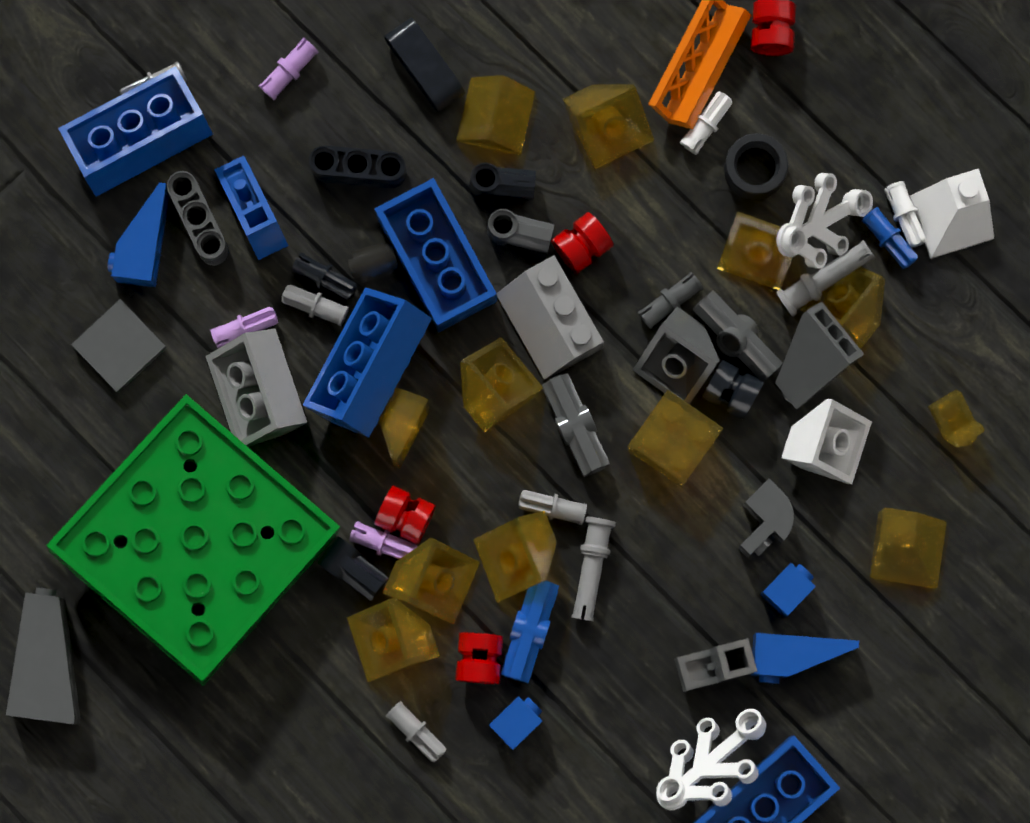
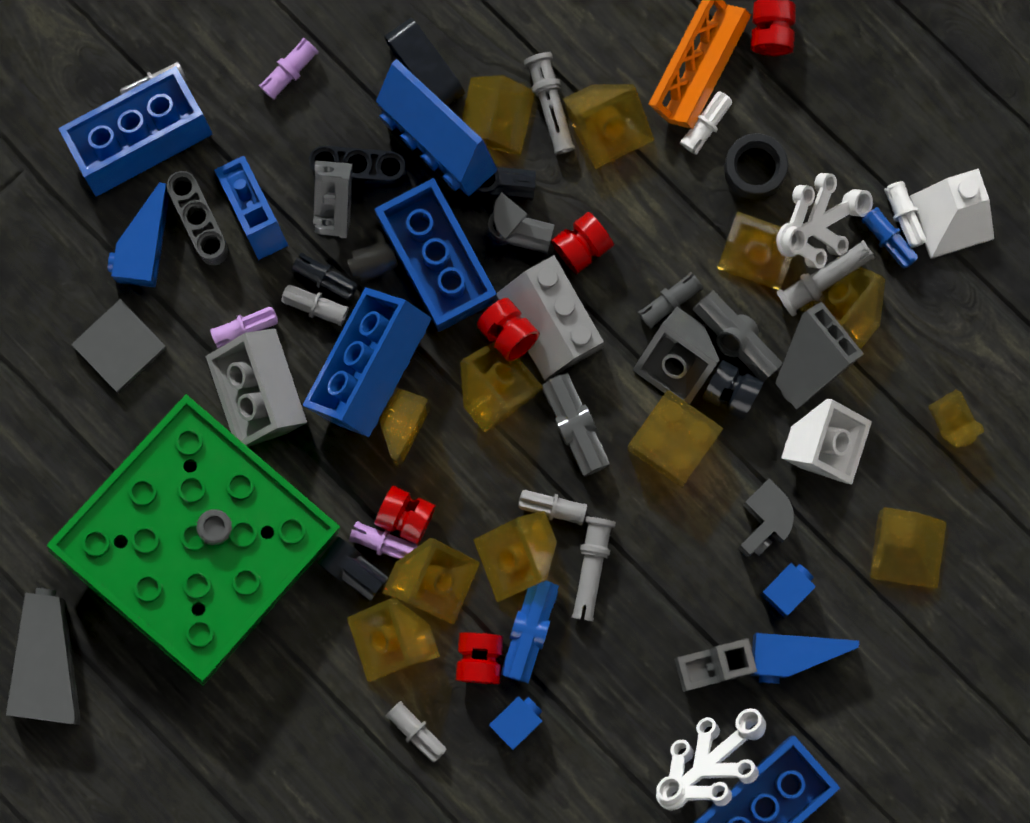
none -> dark grey tile [197,509,232,545]
none -> dark grey hinge [313,161,353,239]
none -> blue slope [376,59,498,197]
none -> red wheel [477,298,540,362]
none -> dark grey tile [493,192,527,241]
none -> light grey pin [523,52,575,155]

